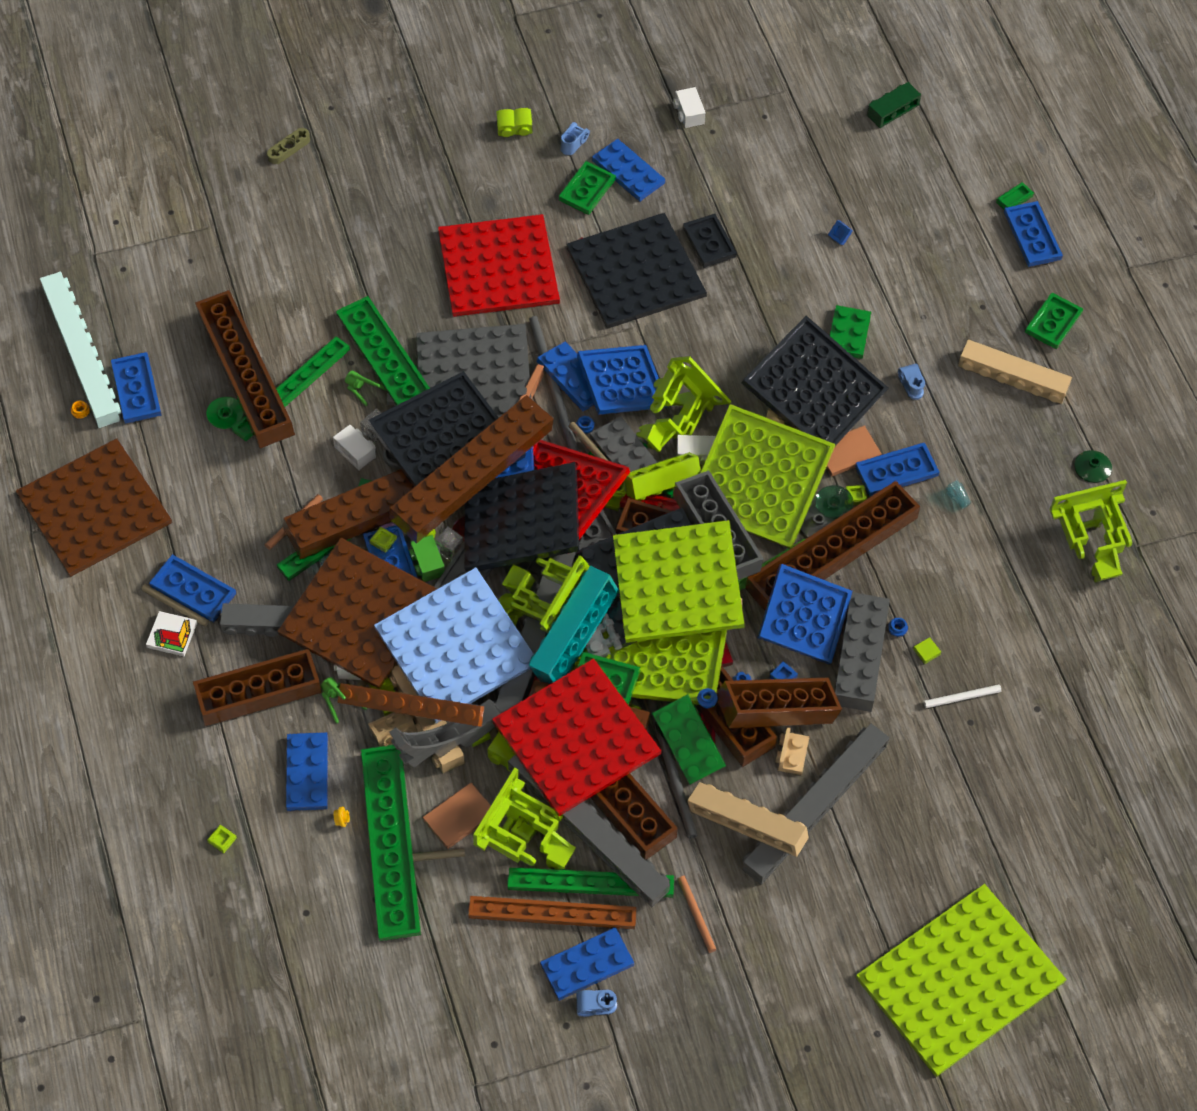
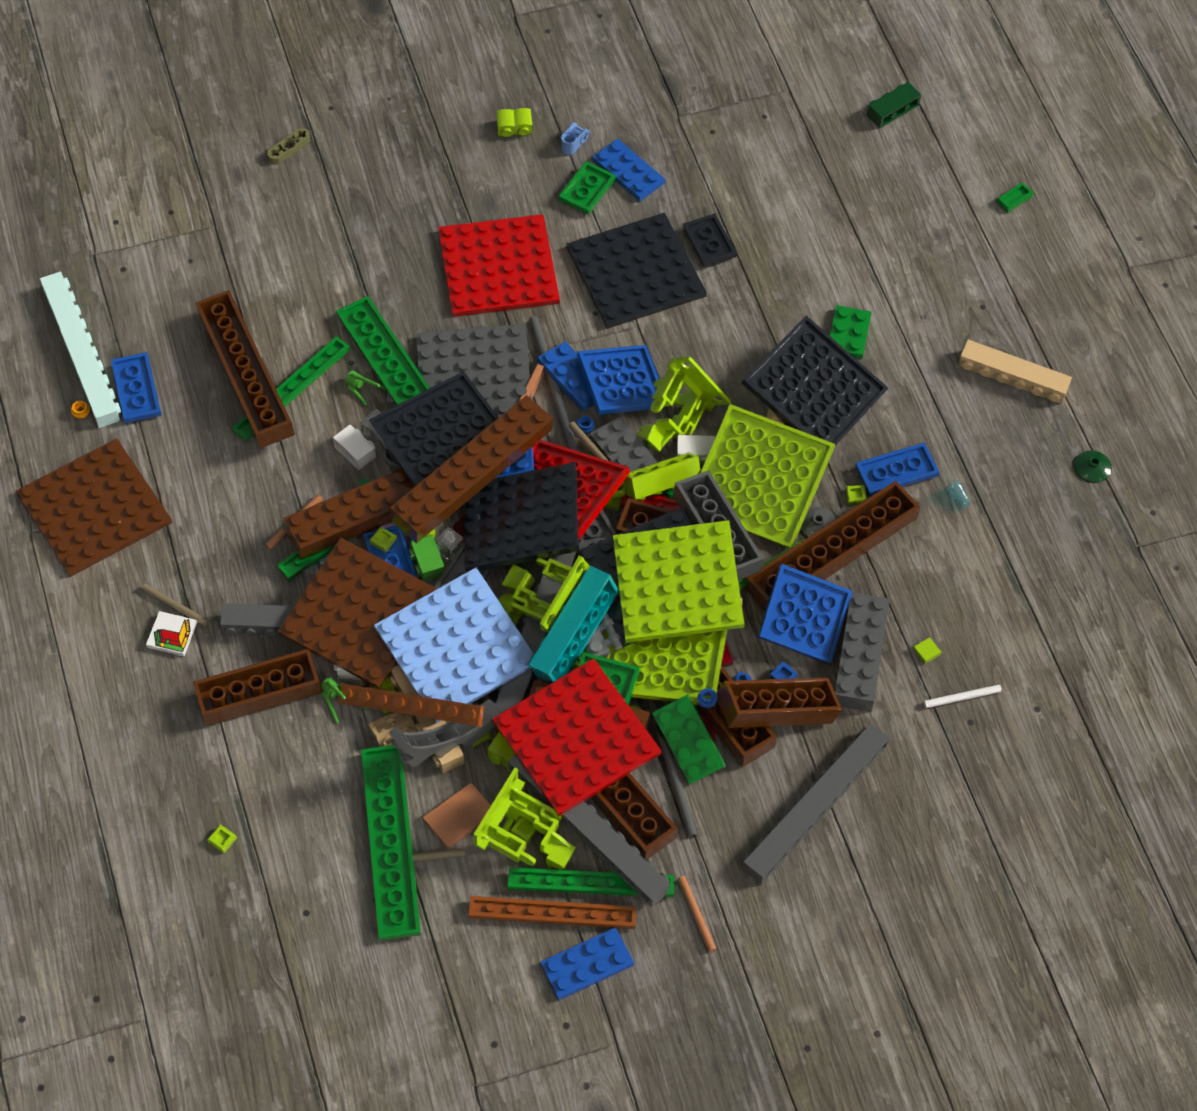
blue plate [149,554,236,622] -> none
green dish [206,397,244,429] -> none
blue plate [286,732,328,811] -> none
yellow plate [334,807,350,827] -> none
medium blue piece [576,990,617,1017] -> none
white brick [673,87,706,128] -> none
tan brick [688,782,809,857] -> none
tan bracket [776,727,809,776] -> none
clear green dish [815,485,853,519] -> none
nougat tile [826,426,882,477] -> none
blue plate [828,220,853,245] -> none
lime plate [856,884,1067,1077] -> none
blue plate [888,618,908,637] -> none
medium blue piece [898,363,925,400] -> none
blue plate [1004,201,1063,267] -> none
green plate [1025,293,1083,350] -> none
lime container [1049,480,1132,583] -> none

